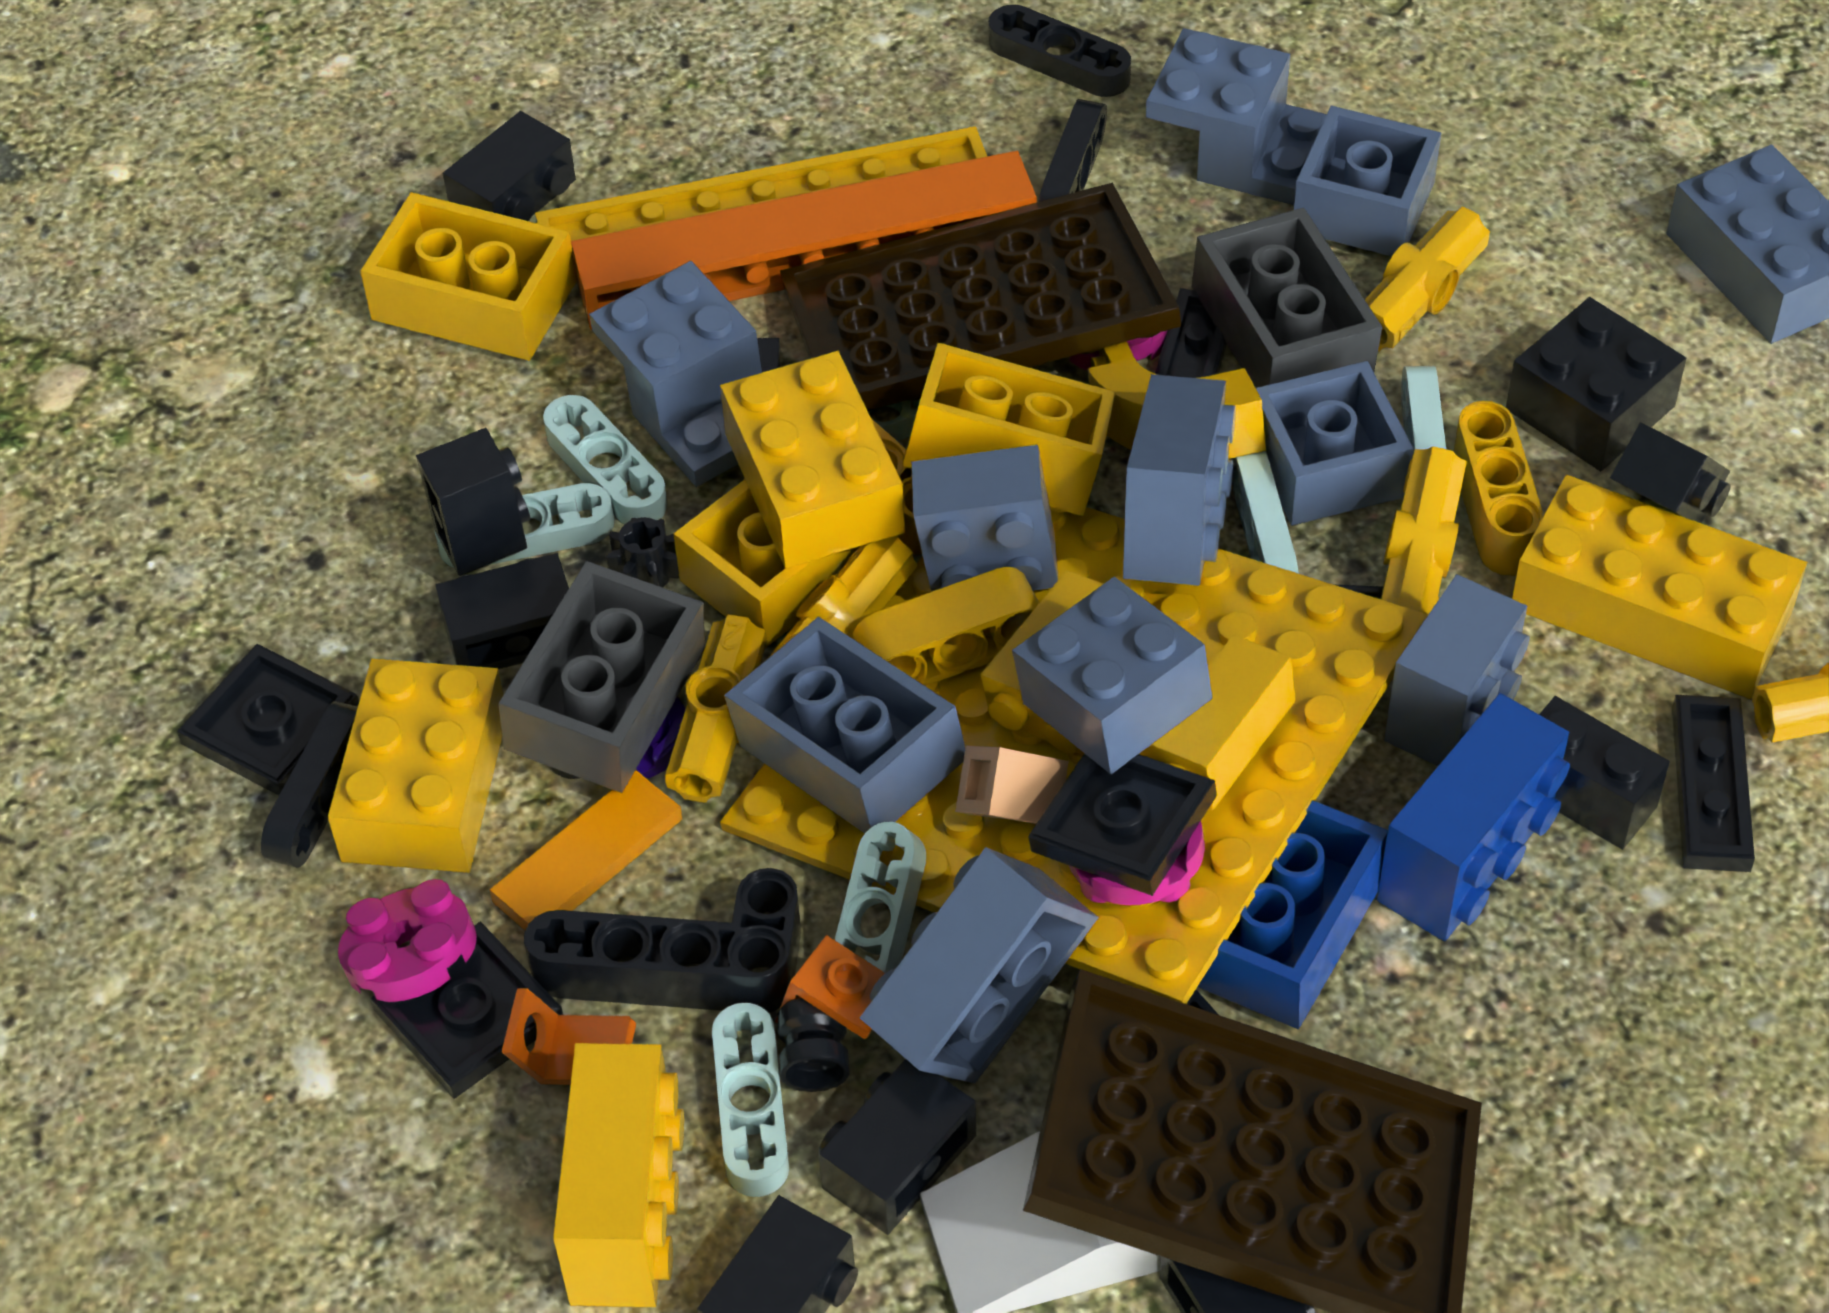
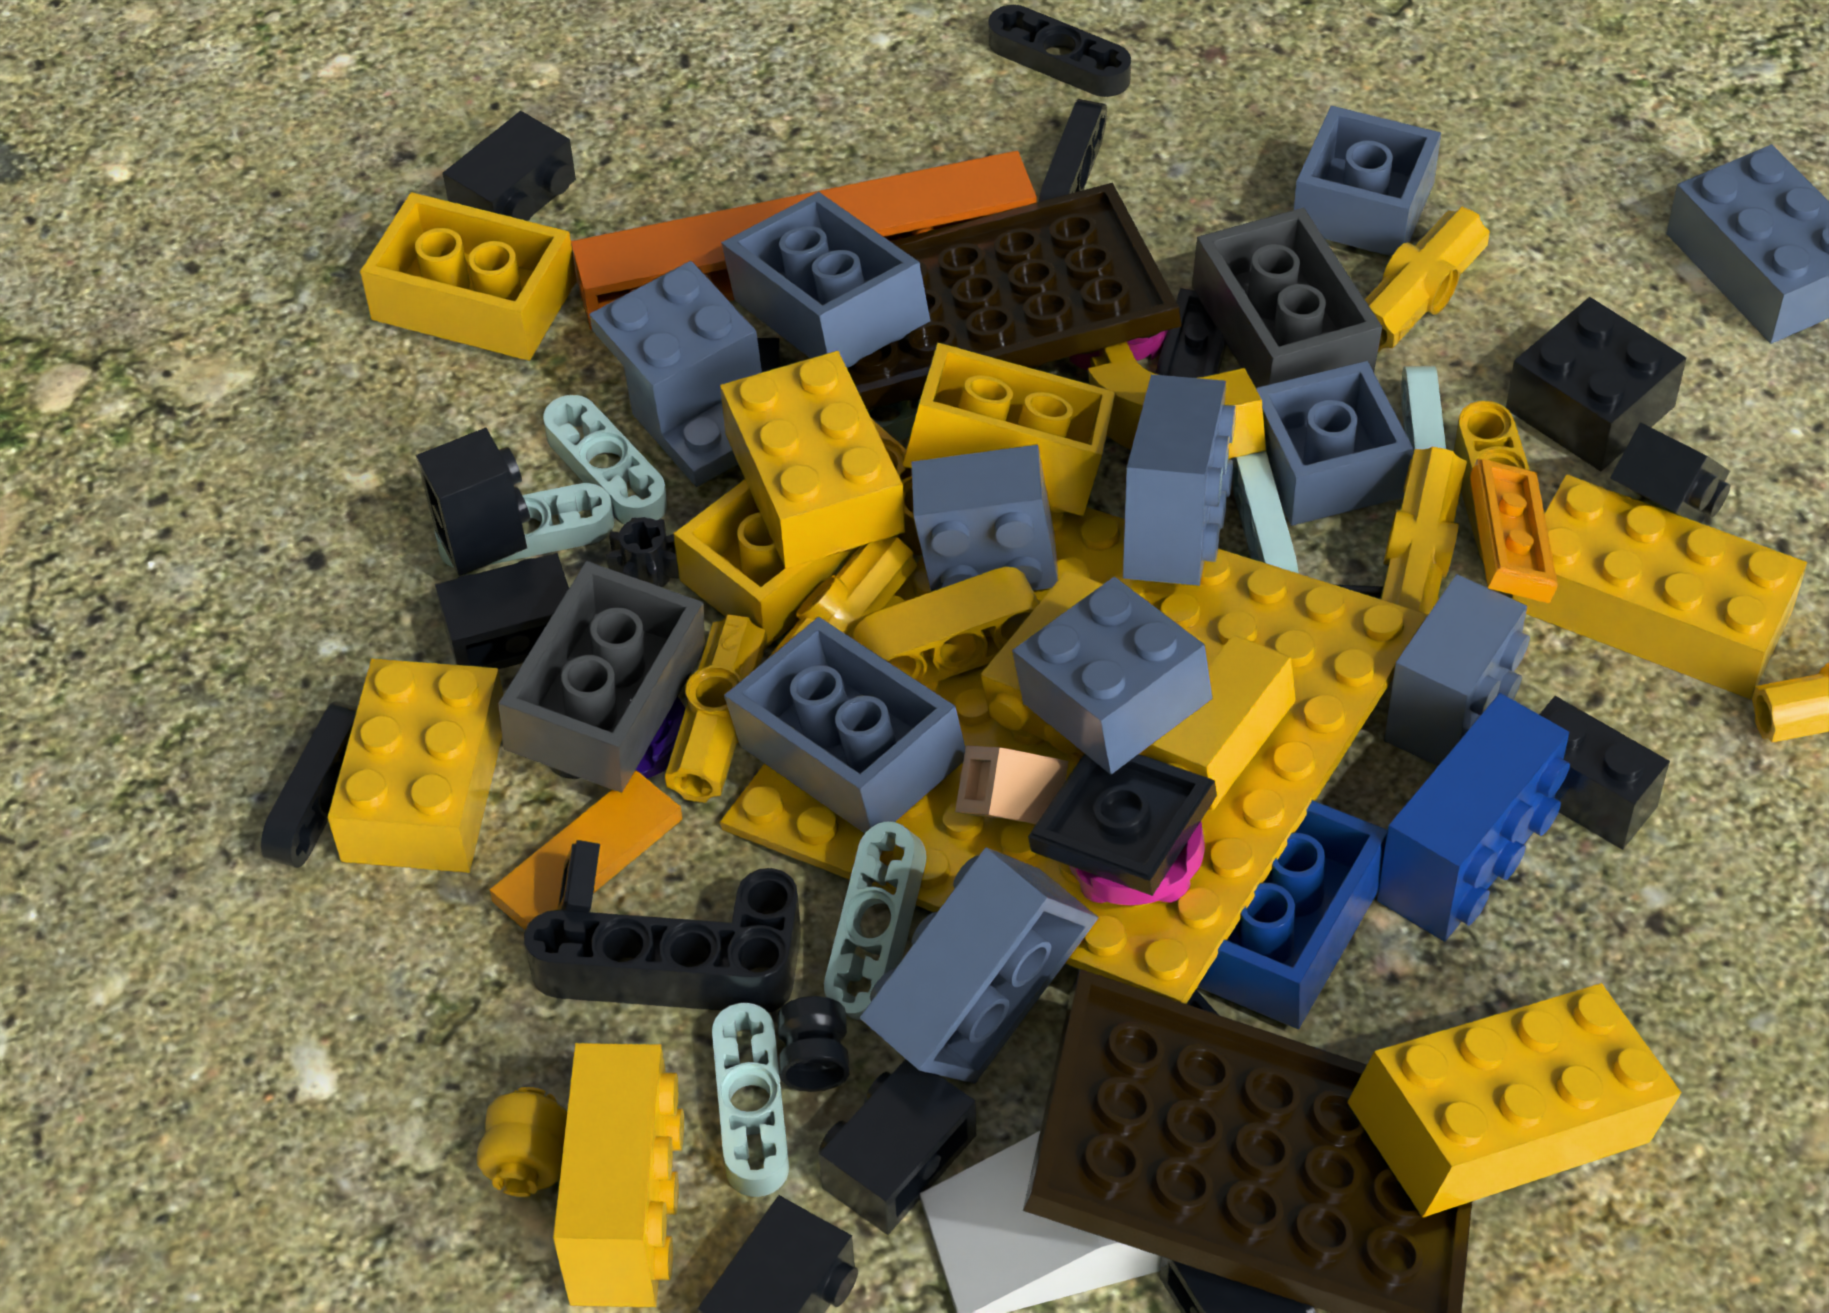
black tile [177,644,359,795] -> none
dark pink plate [338,879,477,1002] -> none
black tile [370,921,563,1099] -> none
orange bracket [502,988,636,1085] -> none
yellow plate [535,126,987,241] -> none
orange bracket [775,935,885,1039] -> none
sand blue bracket [1146,28,1327,205] -> none
black tile [1672,695,1755,872] -> none
none -> yellow piece [476,1087,567,1197]
none -> black tile [558,840,600,912]
none -> sand blue brick [721,192,930,368]
none -> yellow brick [1347,983,1682,1217]
none -> light orange tile [1470,459,1558,604]

